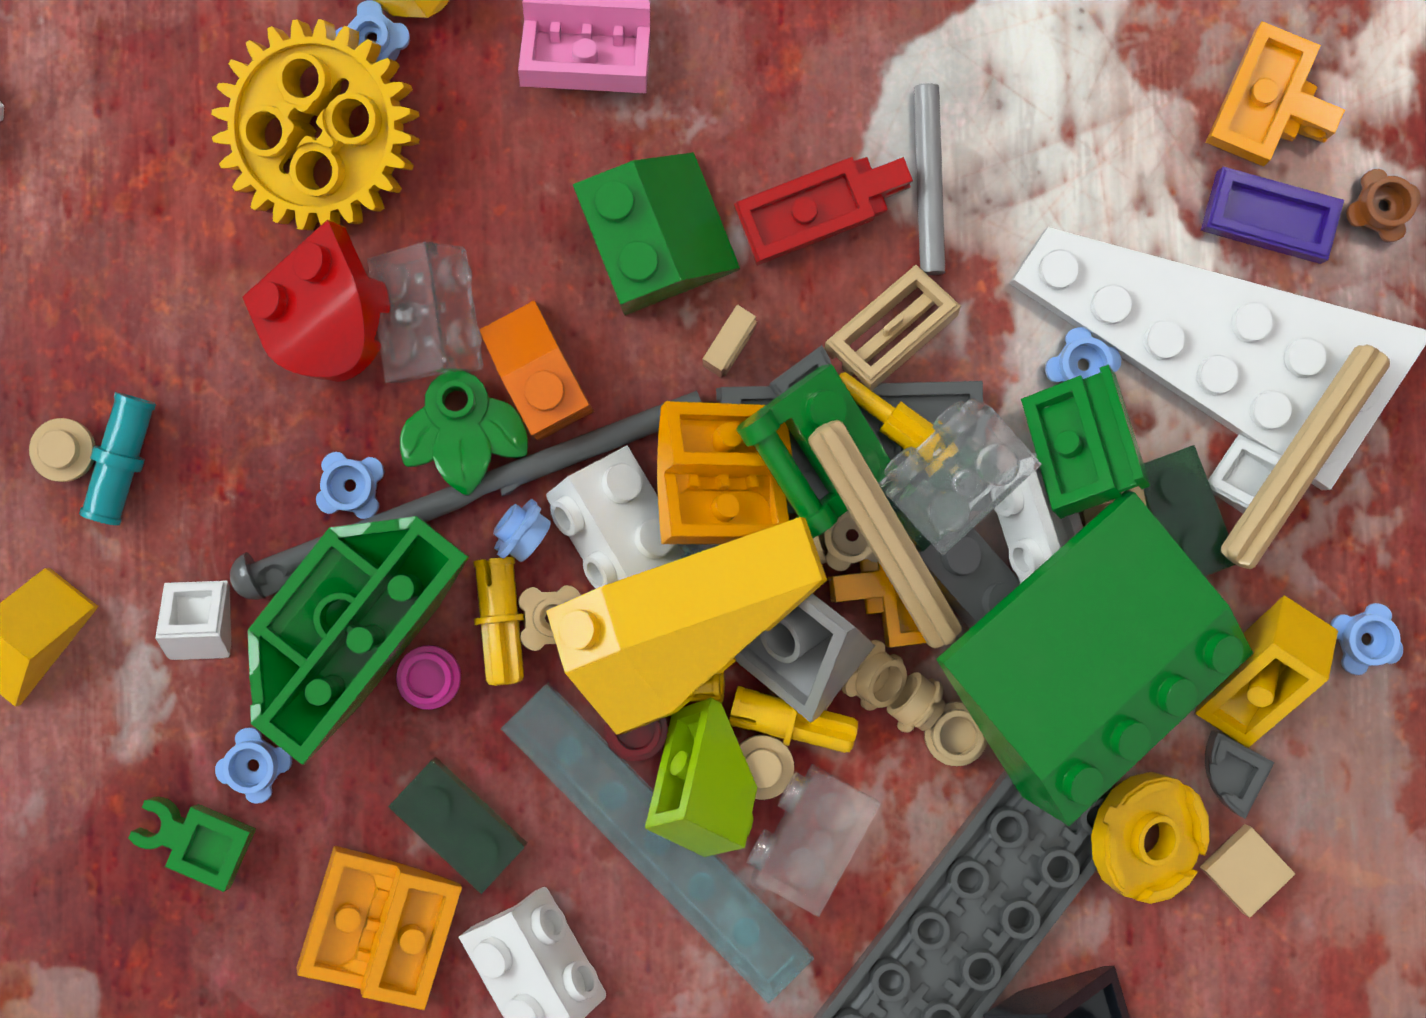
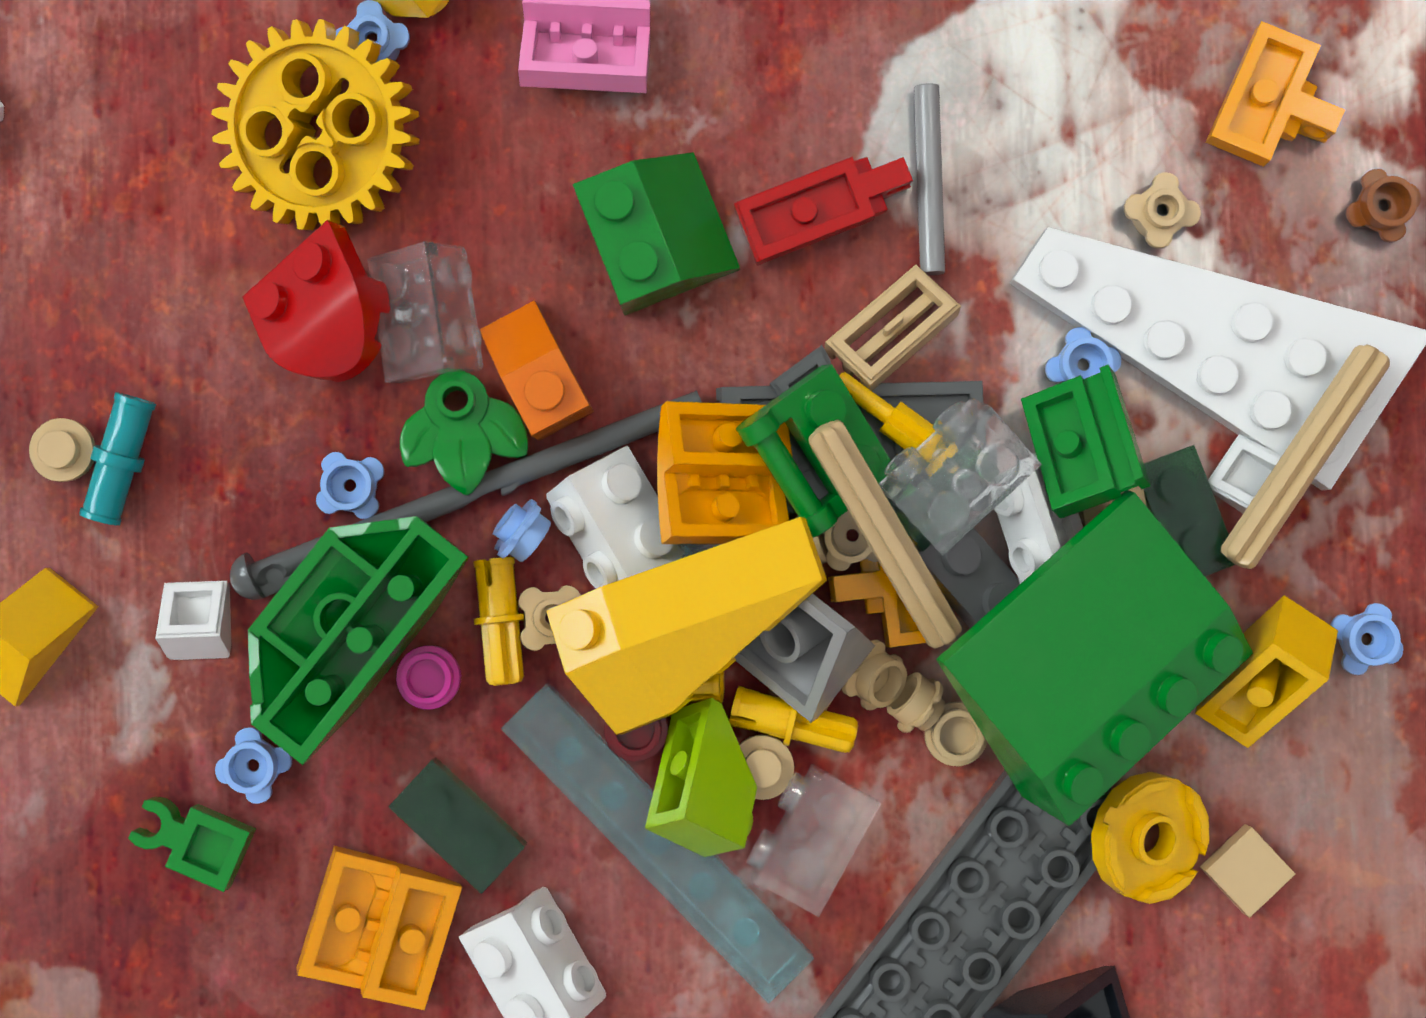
tan tile [702,305,757,377] -> none
dark purple tile [1200,166,1344,264] -> none
dark grey tile [1205,731,1274,819] -> none
none -> tan plate [1124,172,1201,248]

